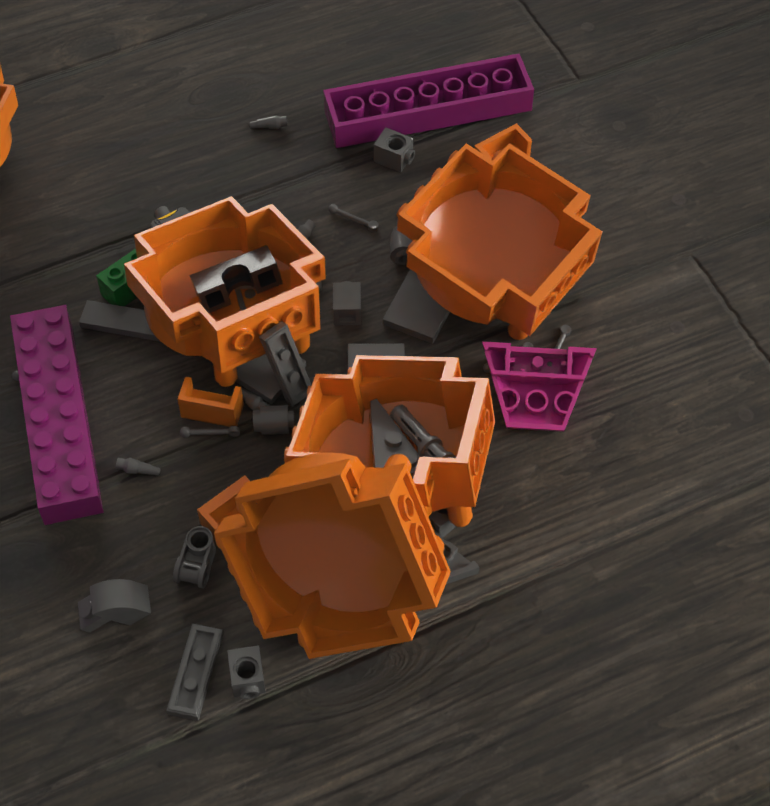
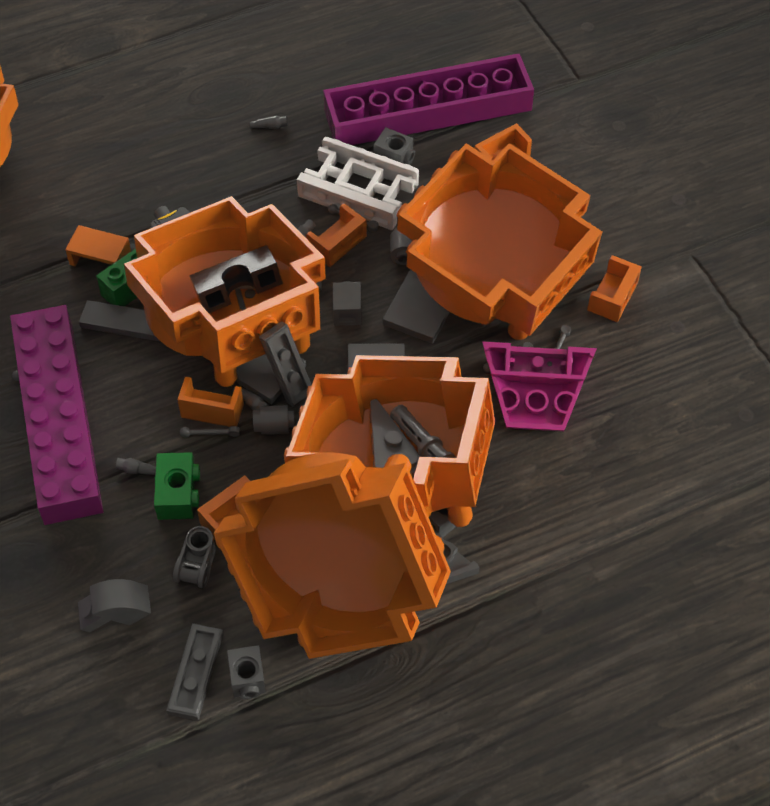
none -> orange panel [65,225,131,266]
none -> green brick [154,452,200,520]
none -> white fence [297,137,419,230]
none -> orange panel [306,204,367,267]
none -> orange panel [587,255,642,322]

